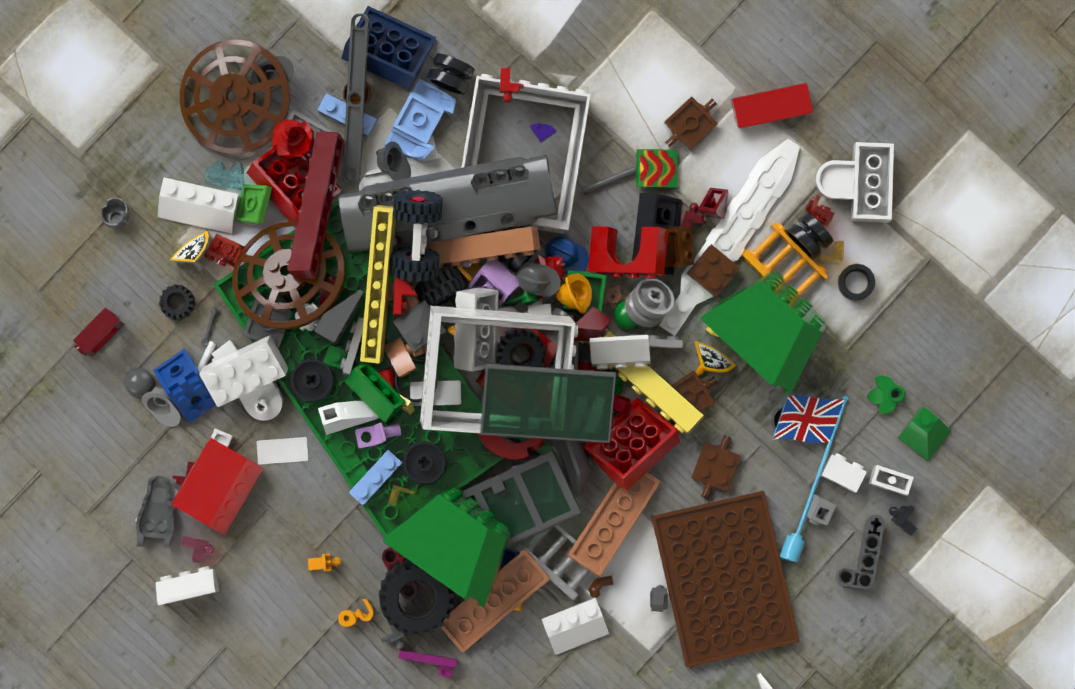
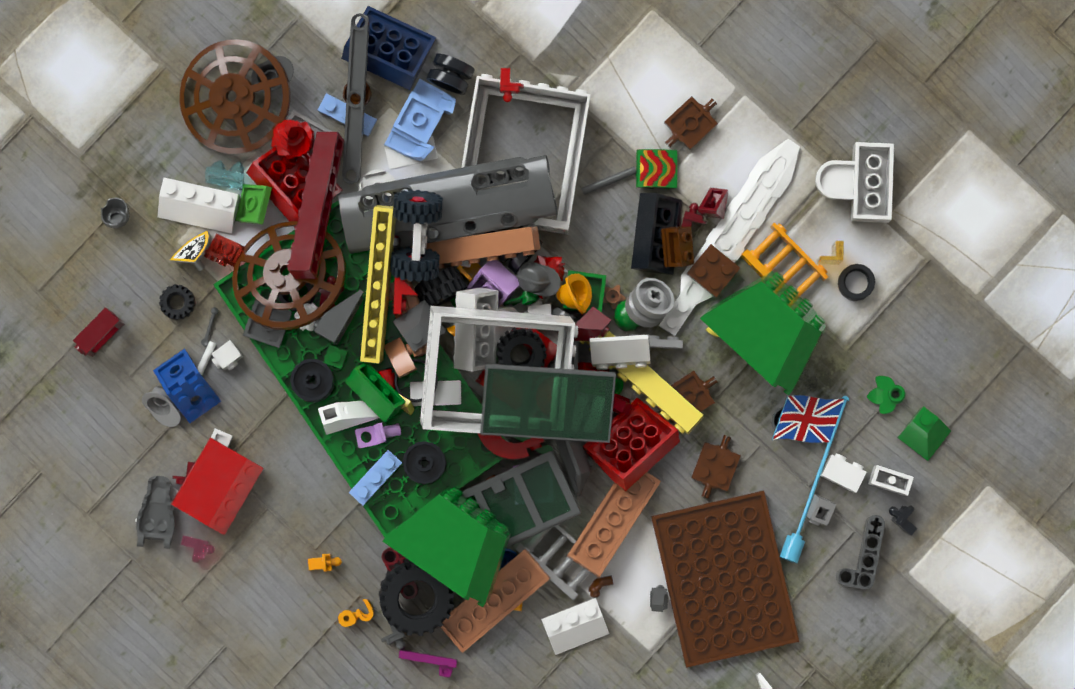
dark grey hair [124,368,155,399] -> none
white slope [156,566,220,605] -> none
white brick [199,335,288,420] -> none
white sticker [257,437,308,465] -> none
light grey plate [340,317,364,377] -> none
dark grey piece [376,141,411,181] -> none
clear yellow panel [388,485,417,507] -> none
dark purple tile [530,123,557,143] -> none
blue piece [545,236,589,272] -> none
red arch [588,226,668,279] -> none
shield [695,341,736,376] -> none
red brick [730,83,813,128] -> none
black wheel [785,211,834,260] -> none
clear red bracket [805,194,834,227] -> none

